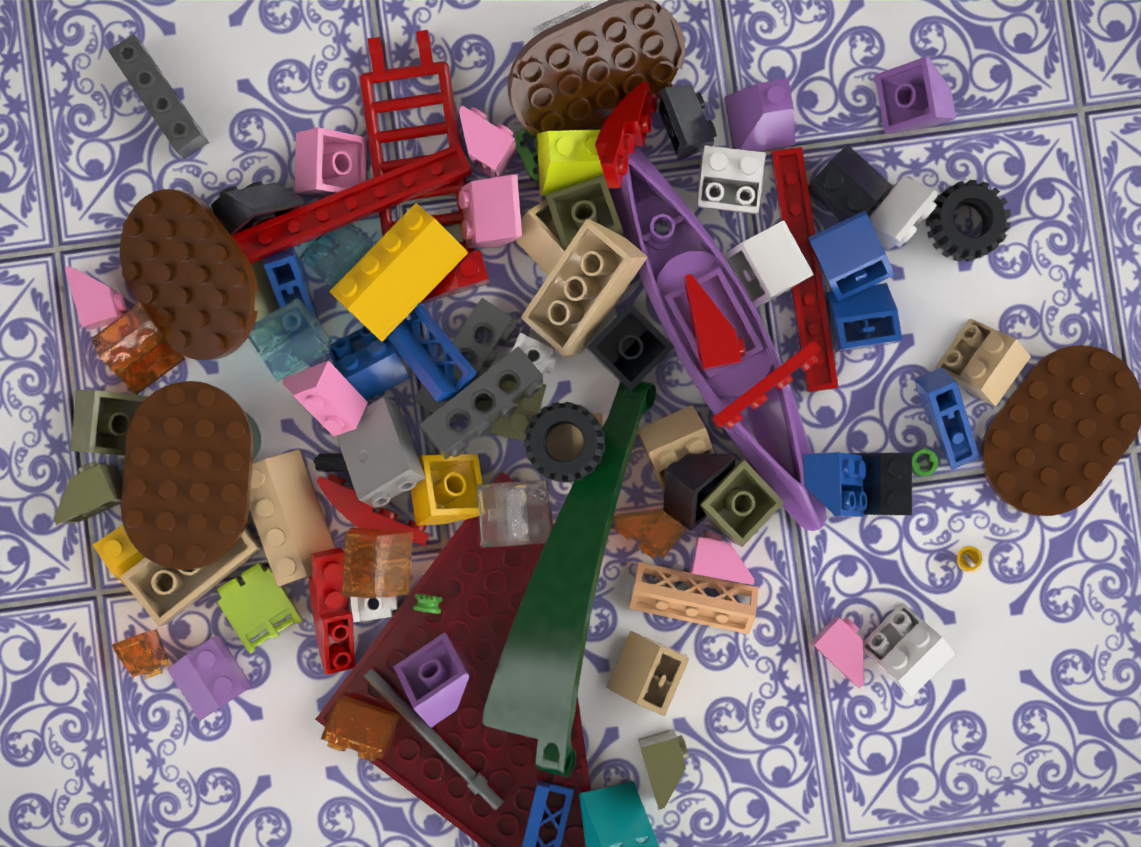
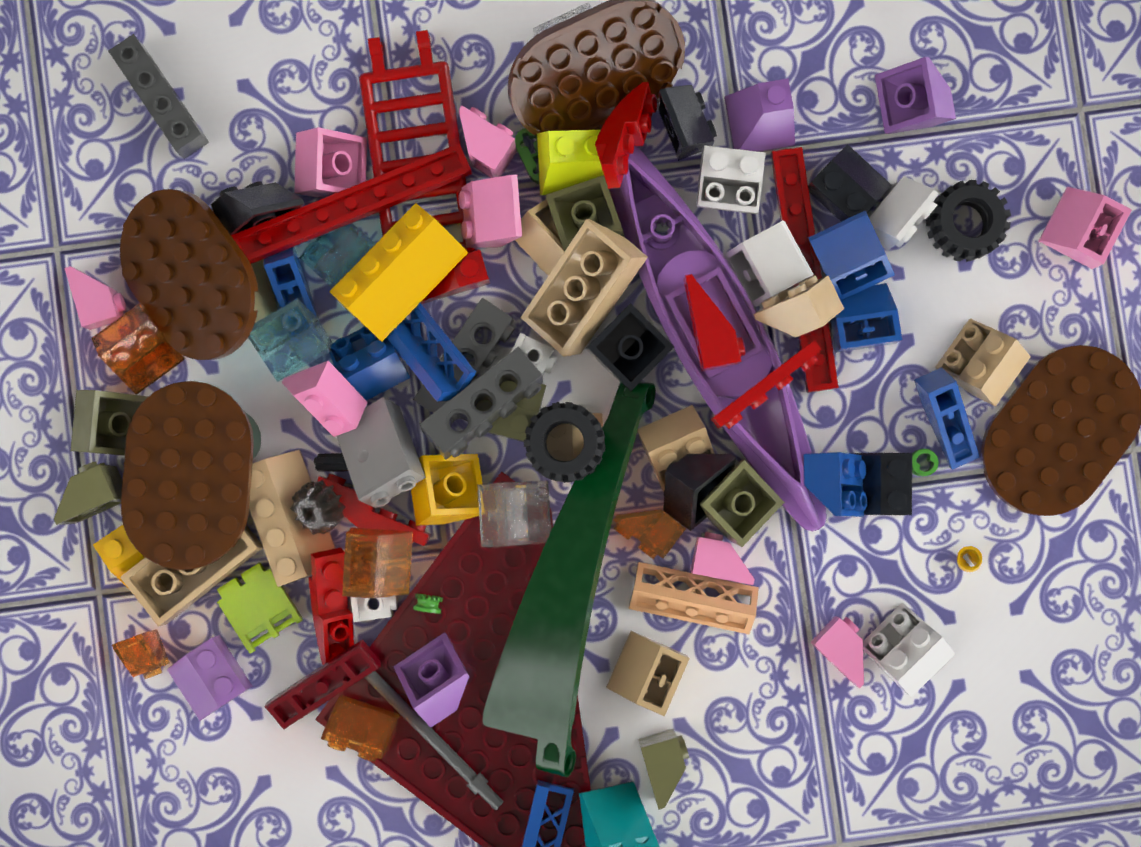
none -> dark red plate [264,639,381,730]
none -> clear smoke gear [290,480,346,535]
none -> tan slope [753,275,844,337]
none -> bright pink slope [1039,187,1132,269]

